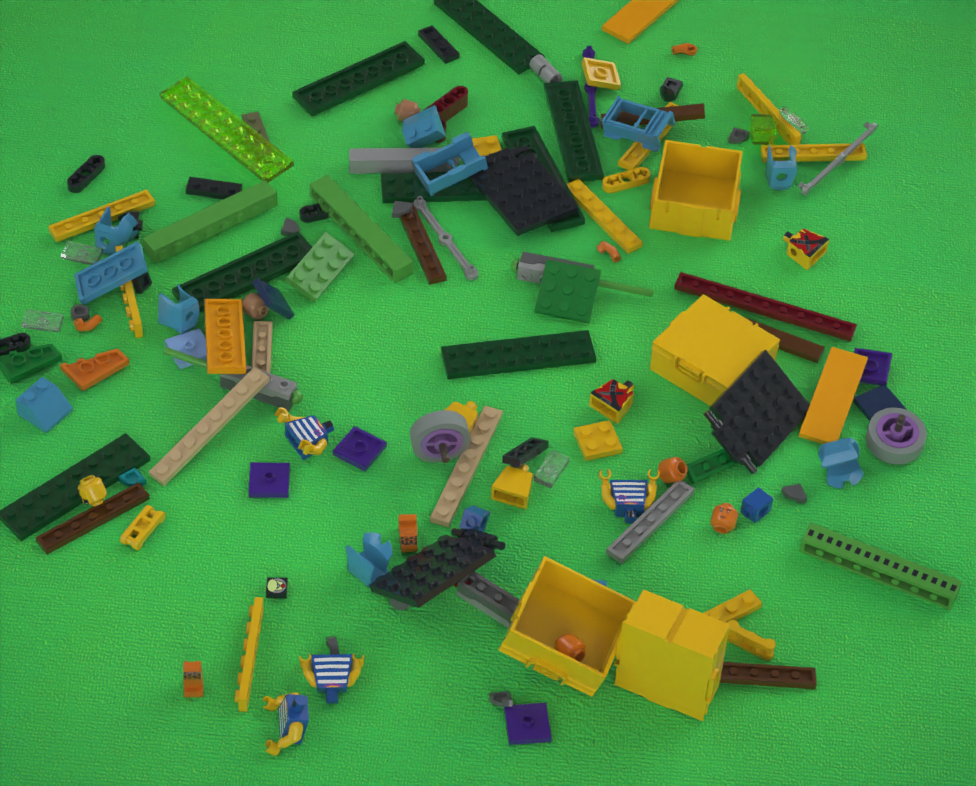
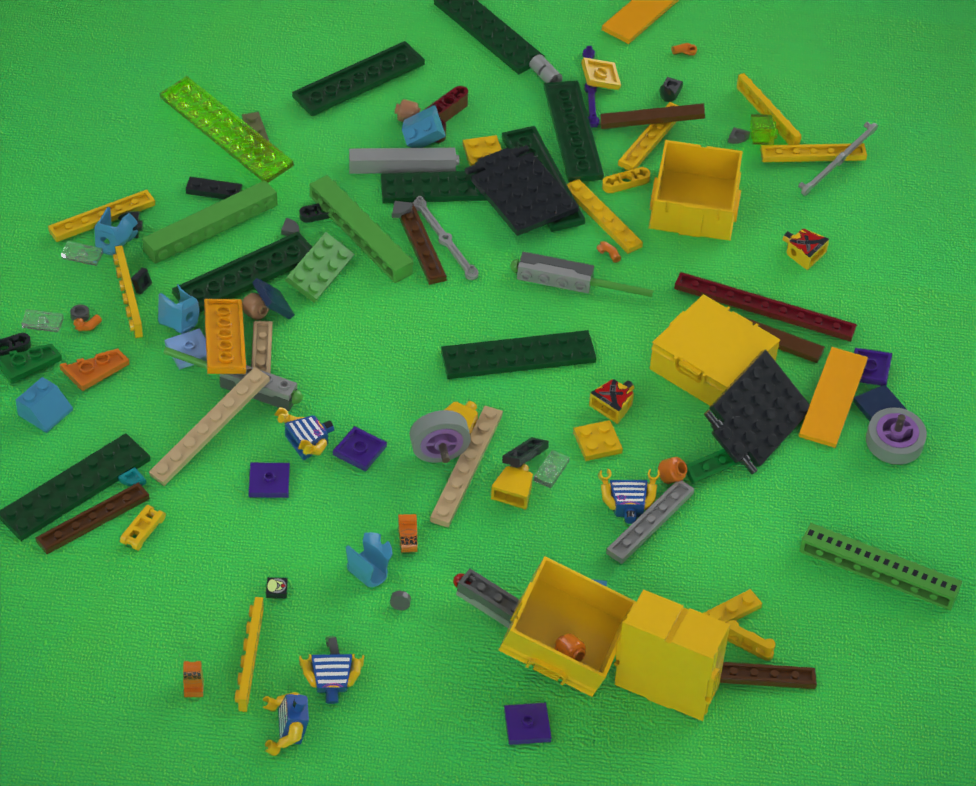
black beam [67,155,105,193] -> none
dark azure plate [74,241,148,305] -> none
yellow head [78,475,107,507] -> none
black plate [369,528,505,608] -> none
dark azure piece [412,132,488,196] -> none
black tile [418,25,460,64] -> none
blue brick [459,505,491,532] -> none
dark grey tile [488,691,513,707] -> none
green plate [535,259,601,324] -> none
dark azure piece [602,96,675,152] -> none
orange head [710,503,738,534] -> none
blue brick [741,487,773,523] -> none
dark azure piece [765,145,798,190] -> none
clear tile [779,106,809,134] -> none
dark grey tile [781,484,807,503] -> none
dark azure piece [818,437,864,489] -> none

